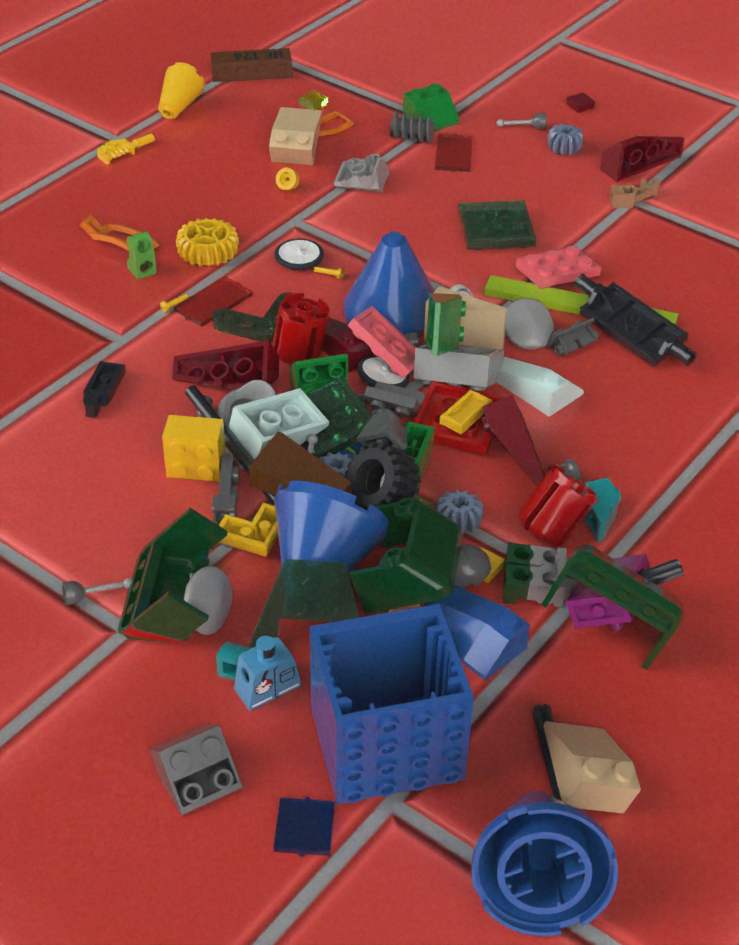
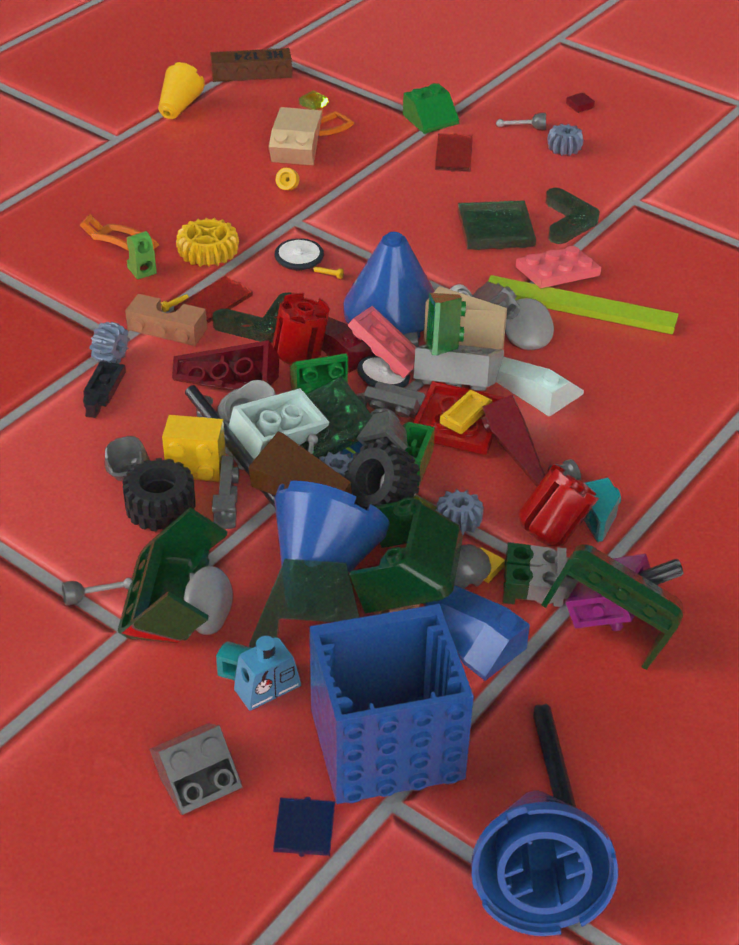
yellow piece [97,133,155,165] -> none
yellow brick [219,503,278,557] -> none
light grey slope [334,154,390,193] -> none
dark grey piece [390,111,435,143] -> none
tan slope [543,721,641,813] -> none
dark grey hinge [546,318,599,356] -> none
black plate [574,274,697,367] -> none
dark red wedge [600,136,684,182] -> none
medium nougat piece [609,179,660,208] -> none
none -> sand blue gear [89,322,130,364]
none -> dark grey hair [105,436,149,481]
none -> black tyre [122,458,196,531]
none -> nougat arch [125,294,207,346]
none -> dark grey hinge [471,281,520,320]
none -> clear green beam [545,188,600,244]

